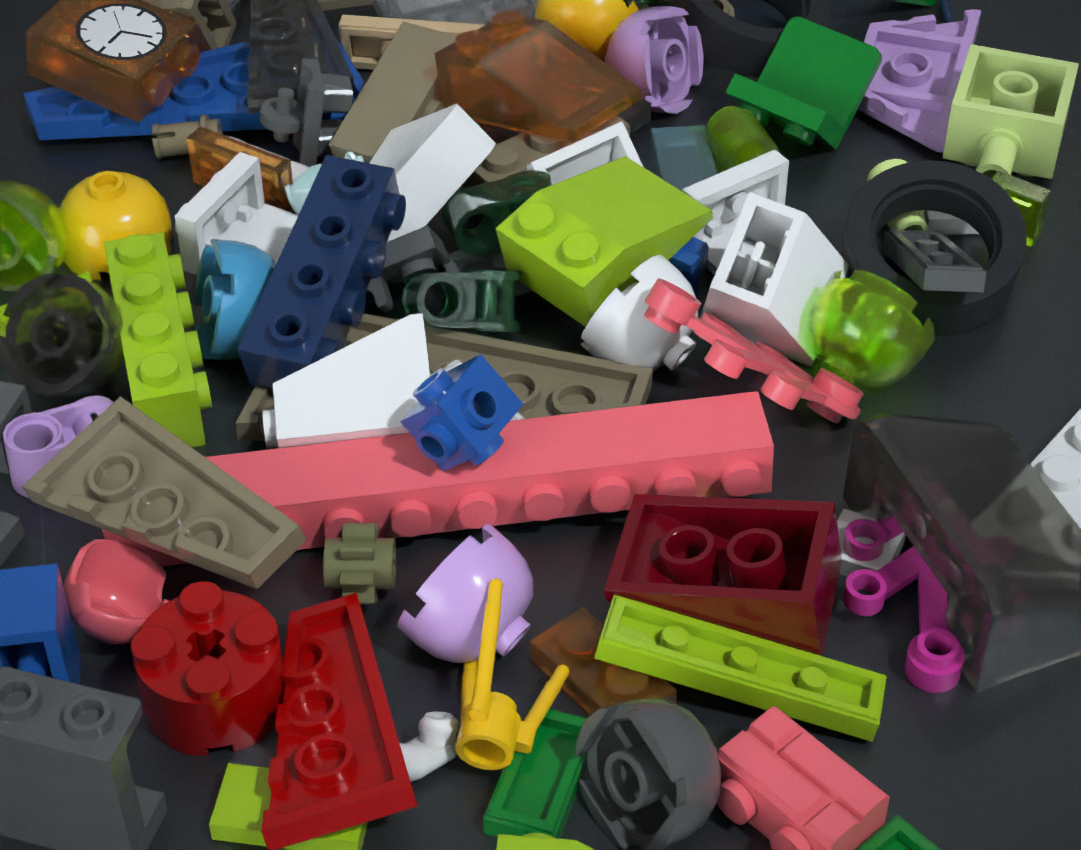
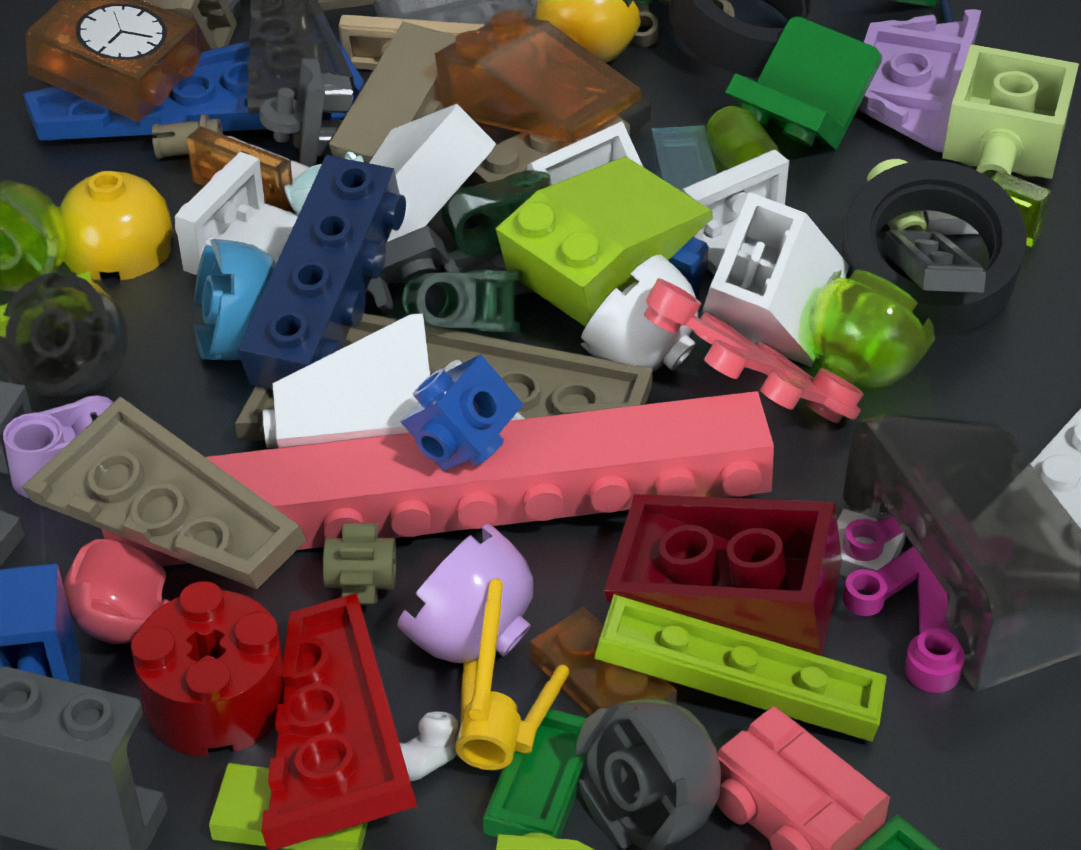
lime brick [104,232,212,447] -> none
lavender cylinder [605,6,704,114] -> none

